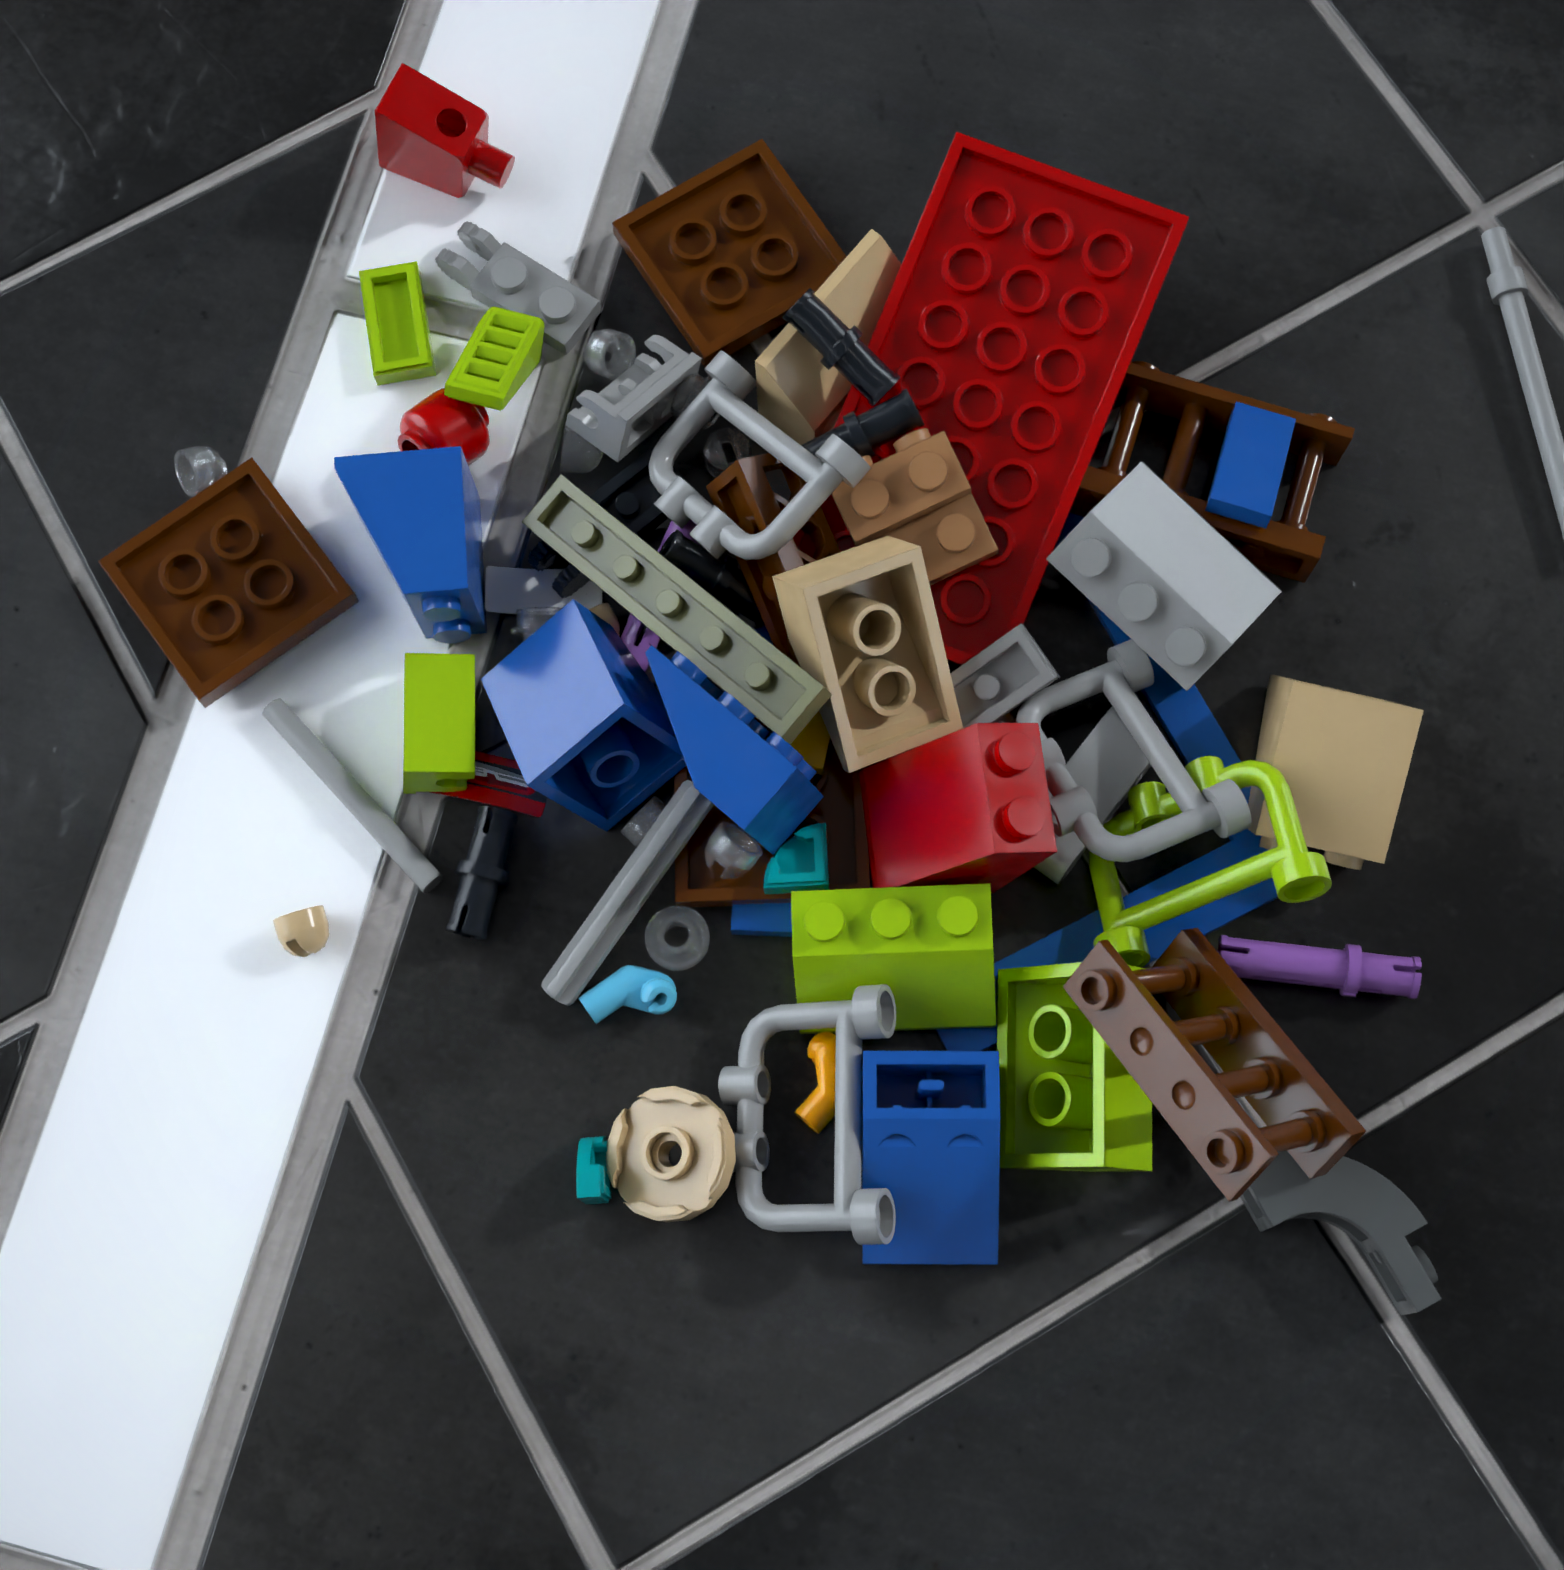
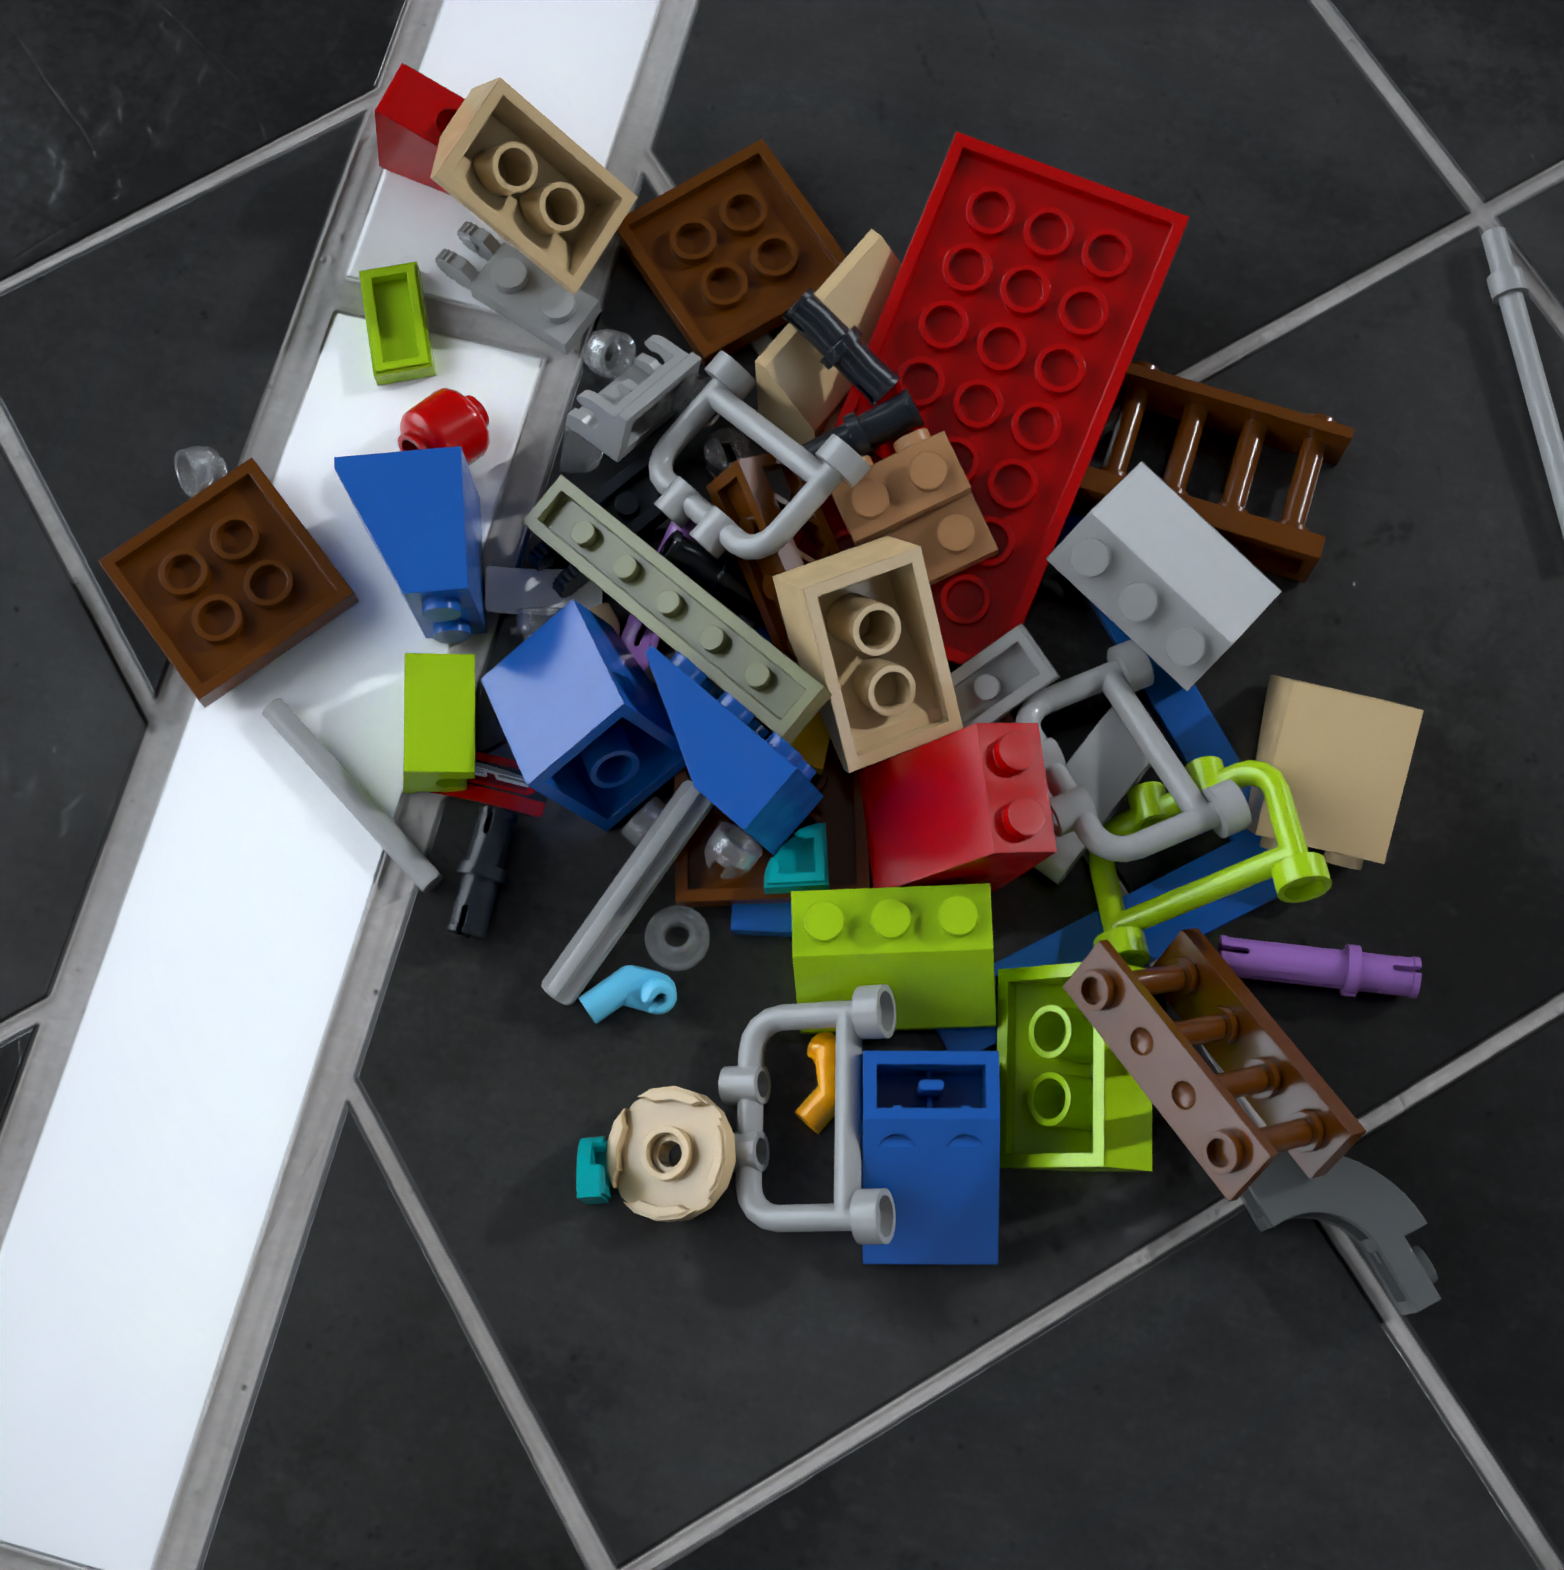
tan hinge [273,905,329,957] -> none
lime slope [444,306,545,411] -> none
blue tile [1205,401,1296,529] -> none
none -> tan slope [430,77,638,294]

